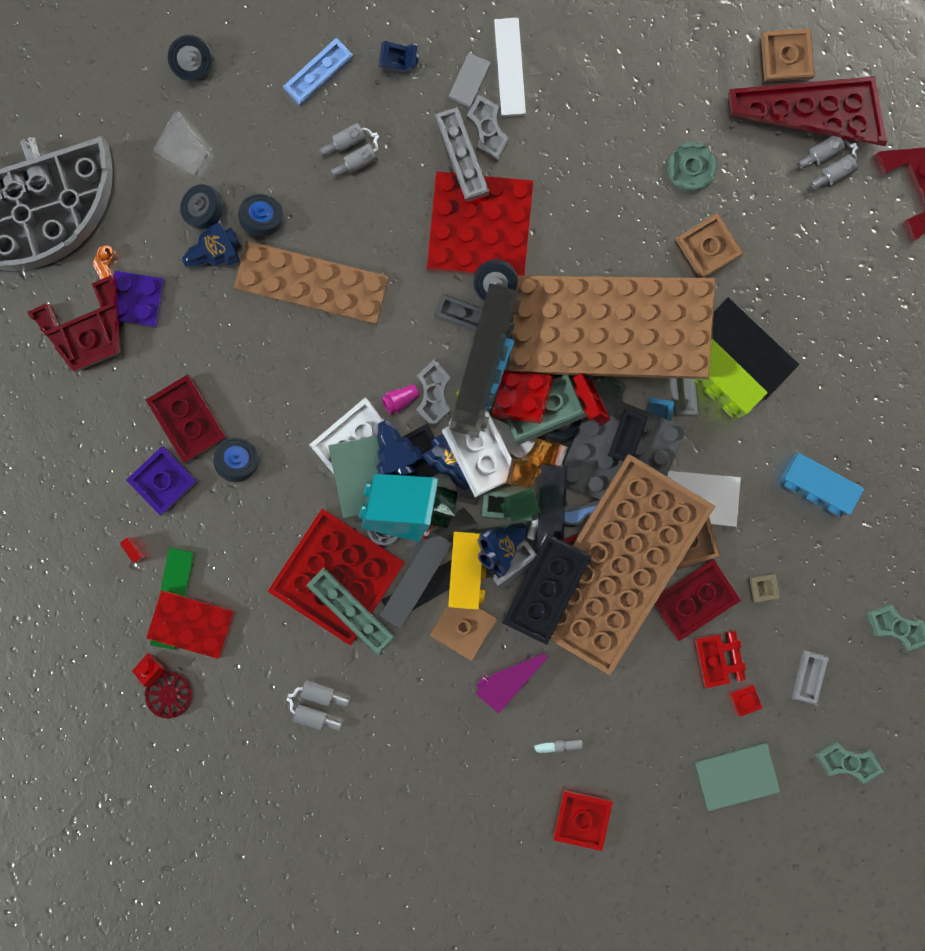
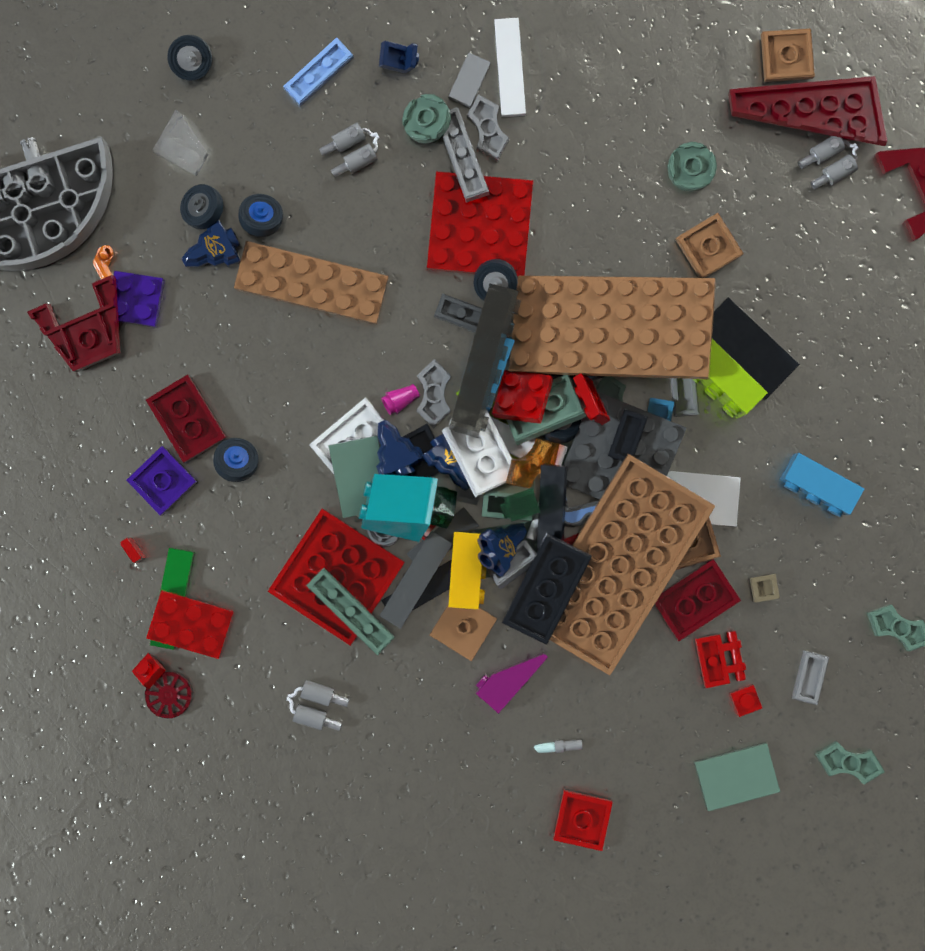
none -> sand green tile [402,94,451,143]

